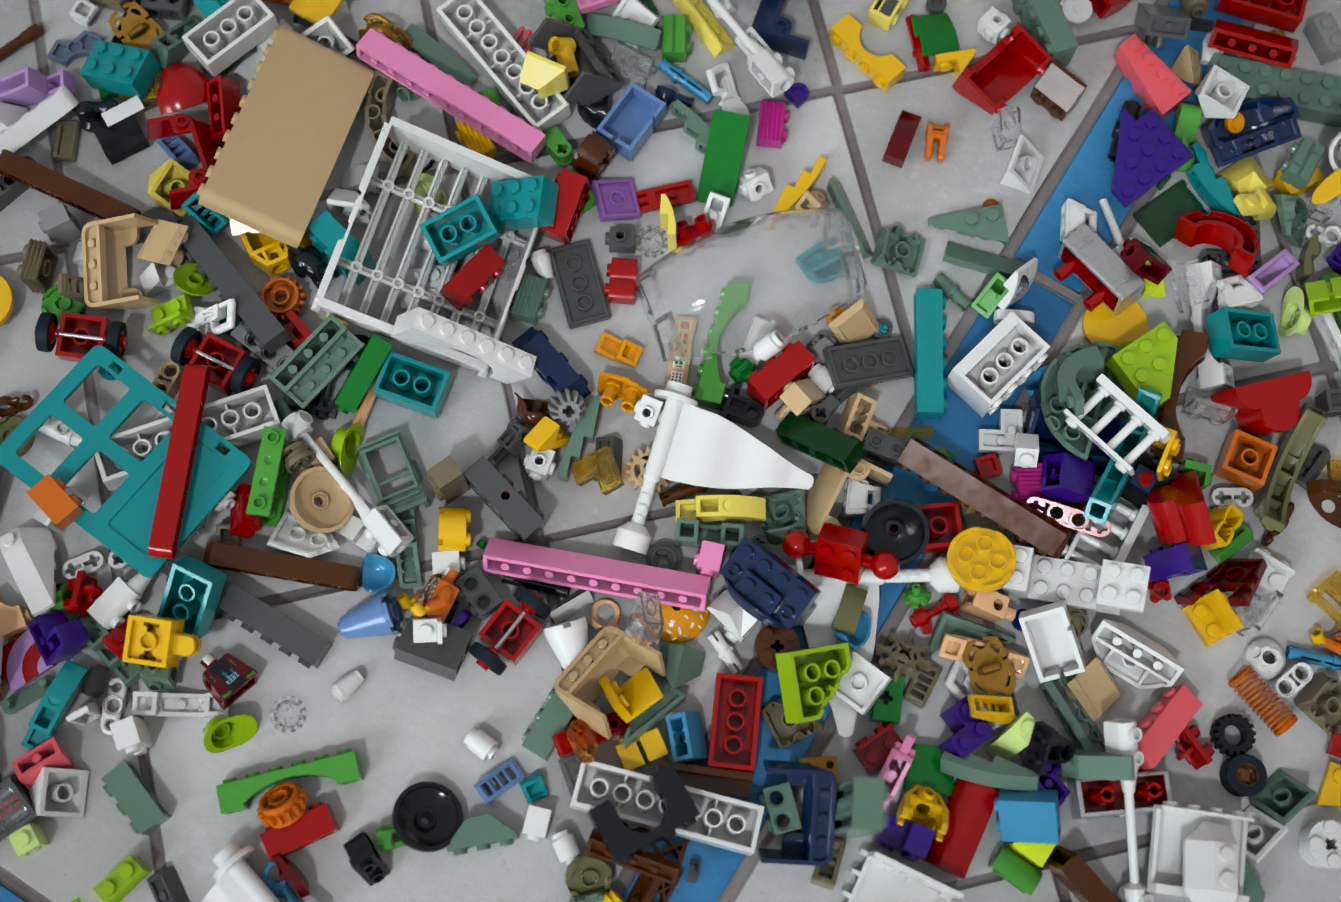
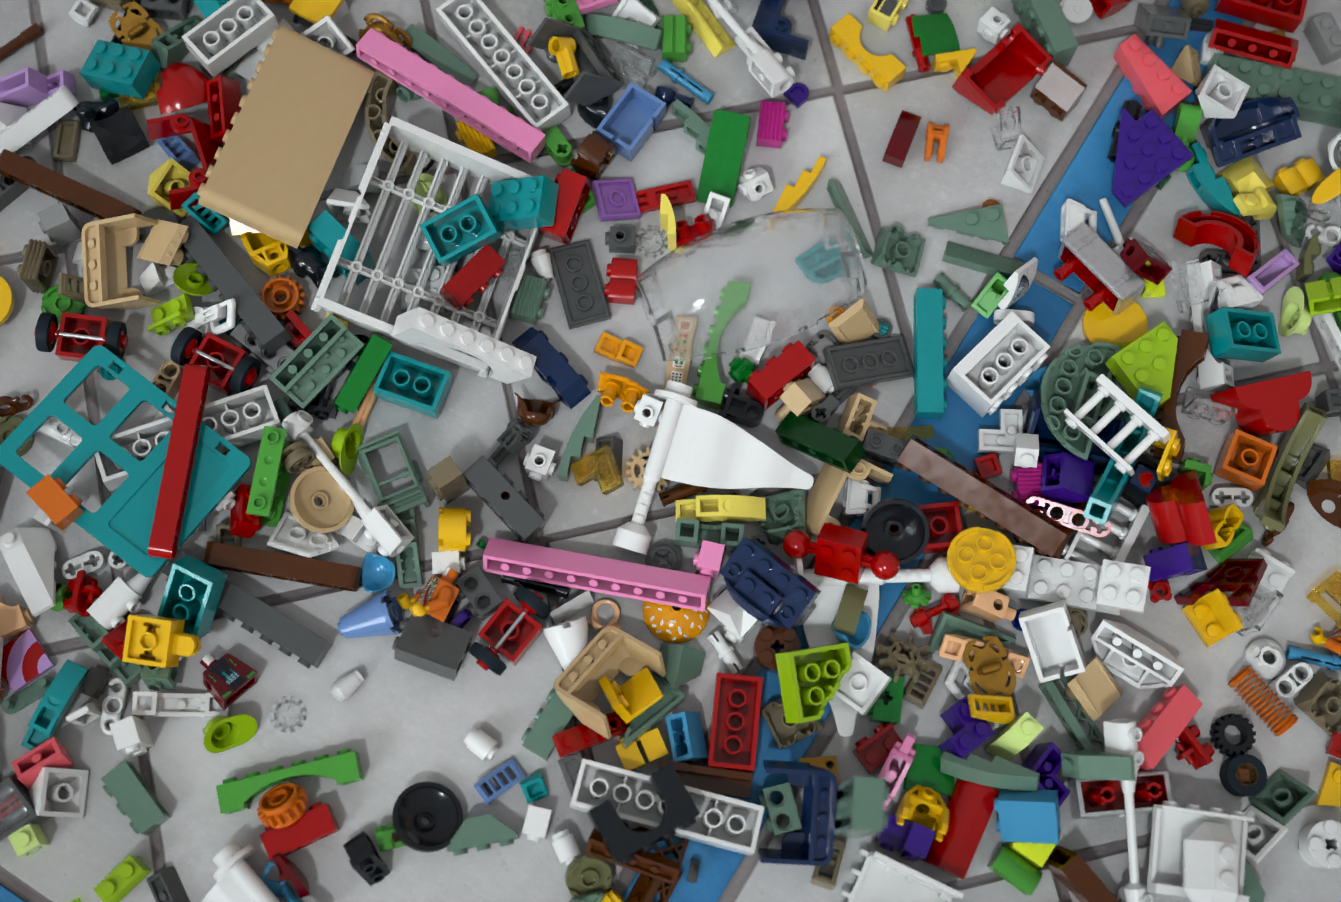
dark purple brick [28,610,89,666] -> none
sand blue tile [47,30,105,68] -> none
white sticker [101,96,144,127] -> none
white bracket [413,617,447,644] -> none
light yellow slope [519,51,570,99] -> none
yellow slope [523,416,570,452] -> none
light grey gear [548,388,586,427] -> none
clear orange beam [566,720,599,764] -> none
clear slope [624,591,664,647] -> none
white piece [706,62,749,116] -> none
white brick [752,330,786,361] -> none
tan brick [795,190,830,221] -> none
black pin [1023,721,1076,775] -> none
sand green arch [1057,346,1104,416] -> none
clear green piece [1133,180,1208,248] -> none
light orange plate [1224,112,1245,133] -> none
sand green brick [1280,137,1326,190] -> none

